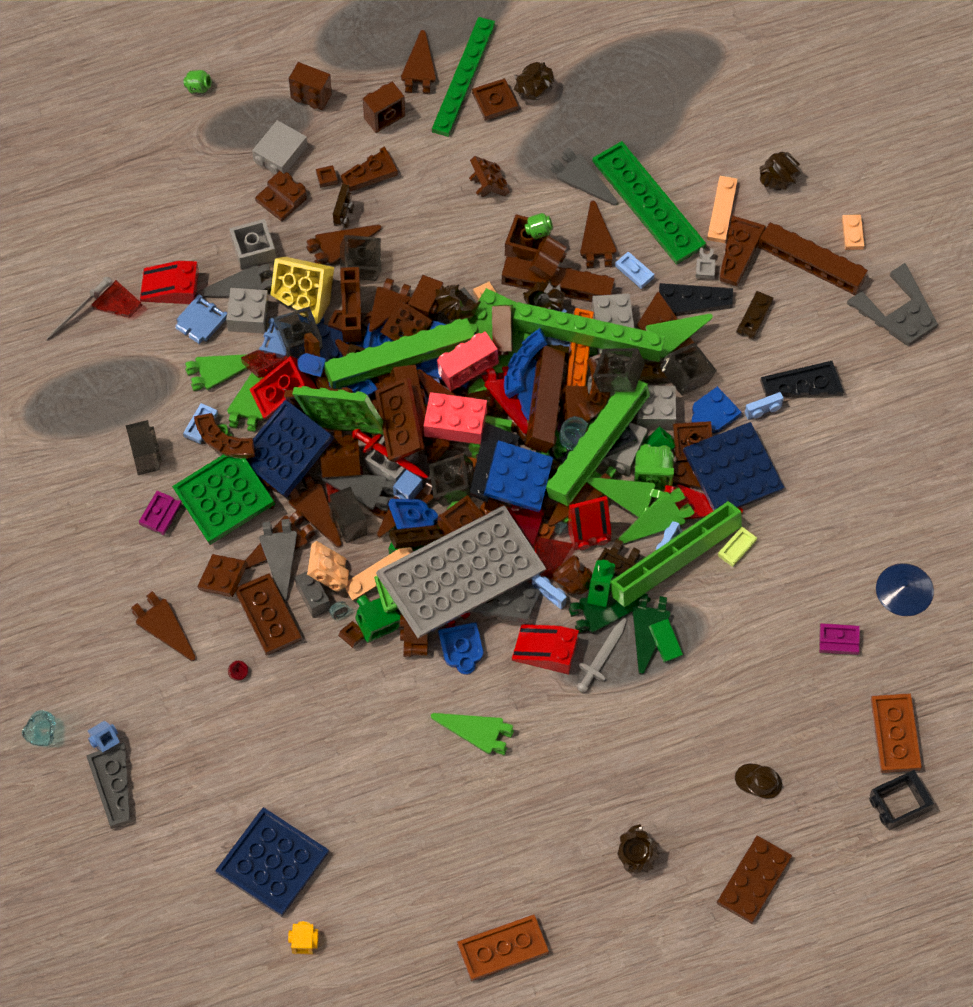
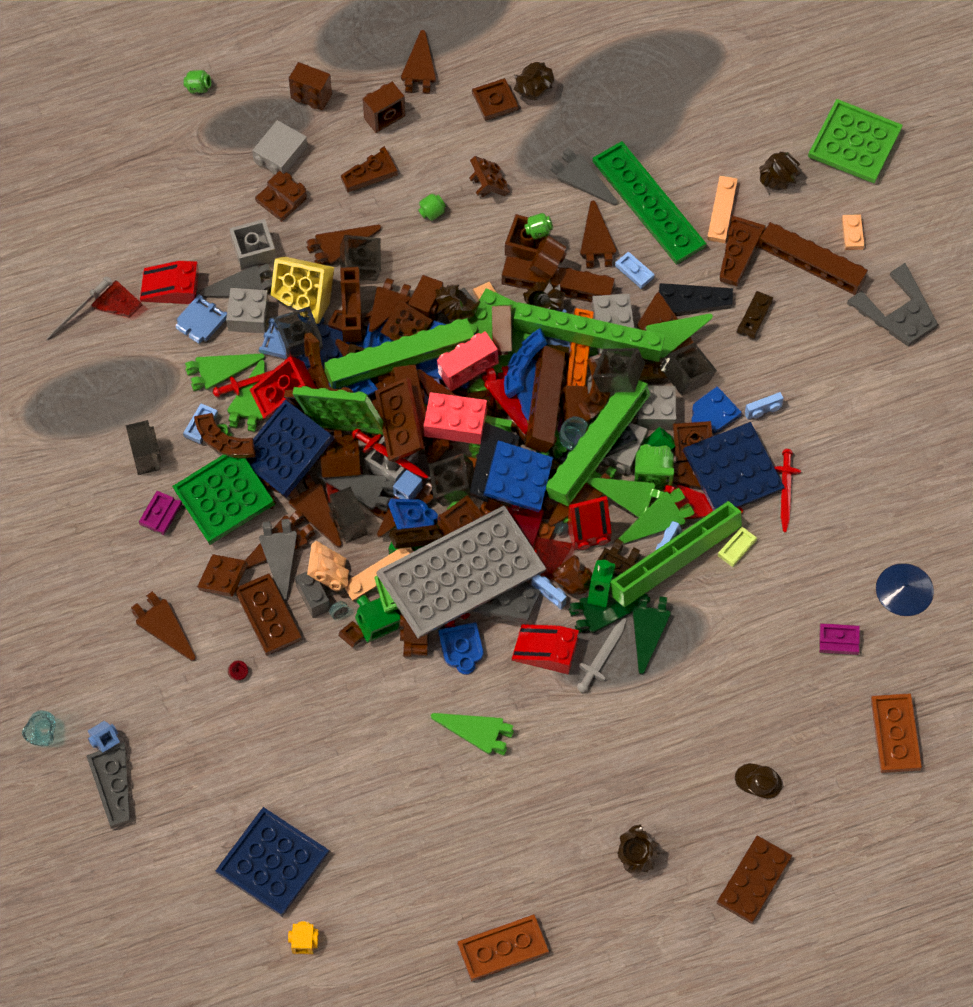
clear red wing [241,350,288,378] -> none
blue plate [297,353,326,377] -> none
reddish brown plate [316,165,338,188] -> none
dark brown plate [333,184,354,228] -> none
green plate [432,17,495,137] -> none
green tile [649,619,683,663] -> none
light grey plate [696,248,715,279] -> none
black wing [760,361,844,397] -> none
black window [869,770,934,830] -> none
none -> red sword [213,370,272,397]
none -> bright green head [418,194,446,221]
none -> red sword [774,448,801,533]
none -> bright green plate [808,99,903,184]

